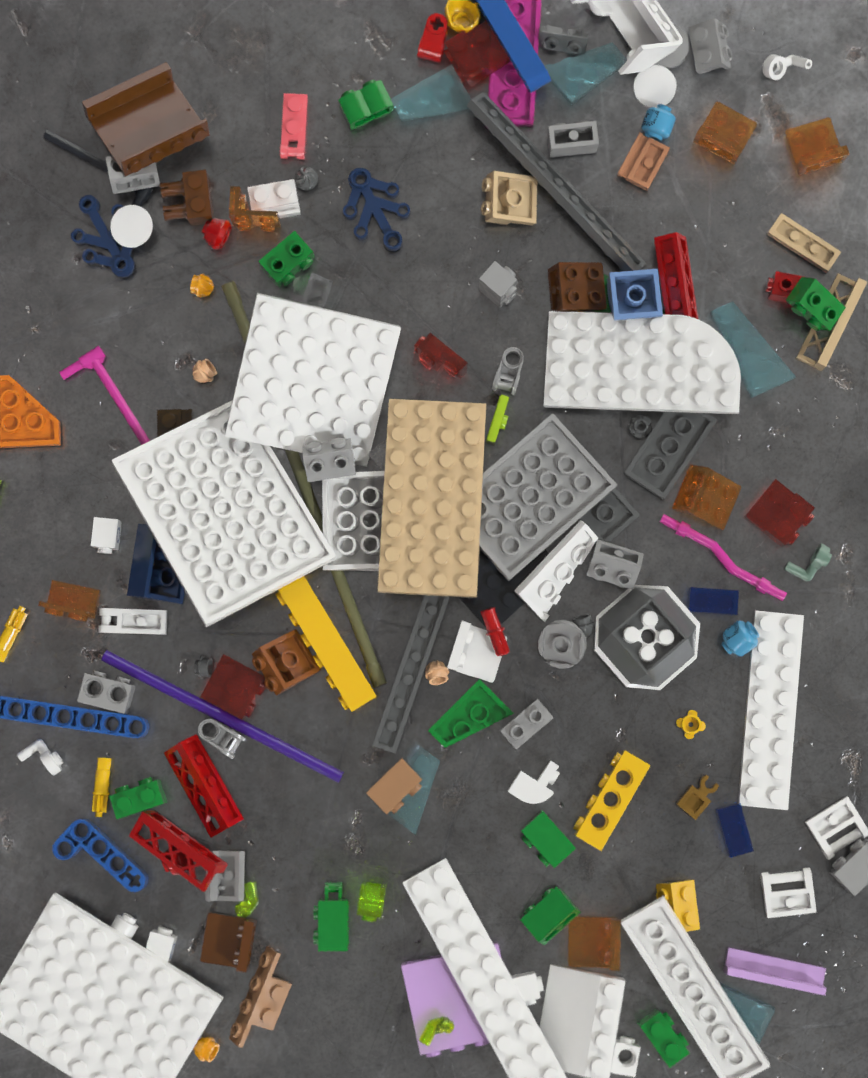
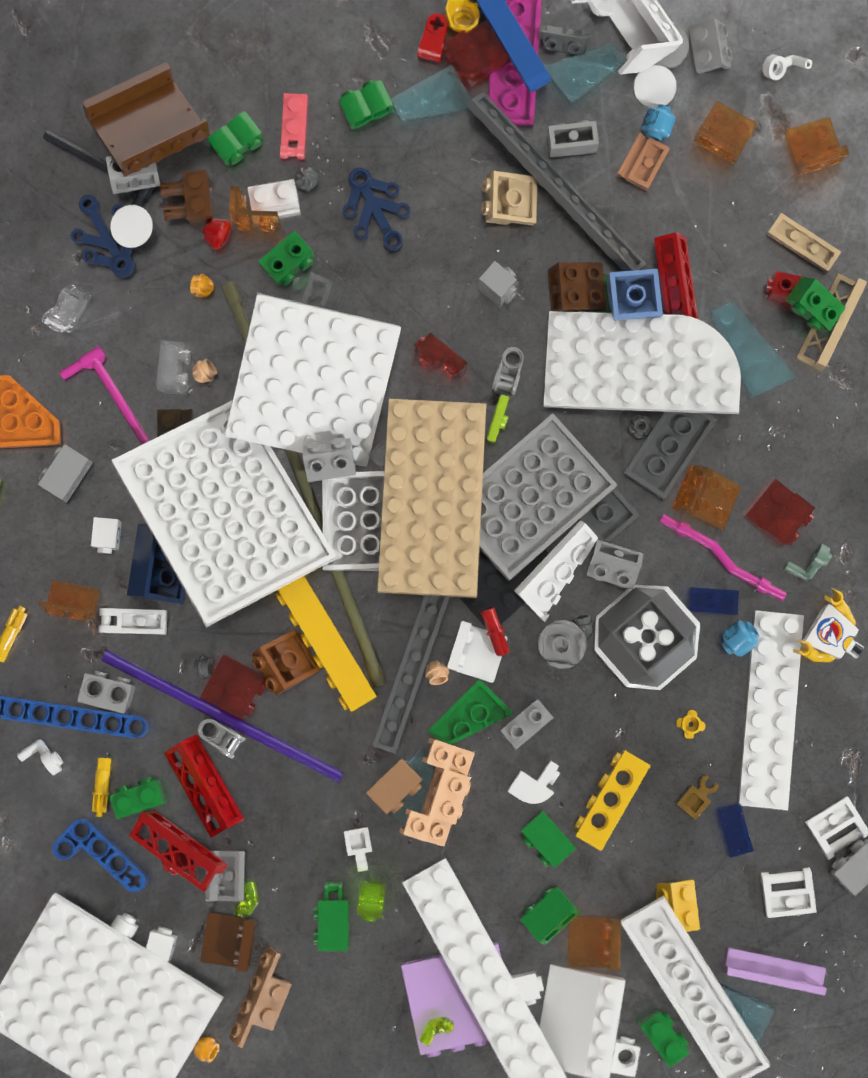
none -> light grey brick [38,444,93,503]
none -> clear brick [41,284,92,334]
none -> clear brick [156,340,191,395]
none -> green brick [207,111,264,166]
none -> white plate [344,827,373,872]
none -> light nougat bracket [399,738,475,847]
none -> torso [793,588,864,662]

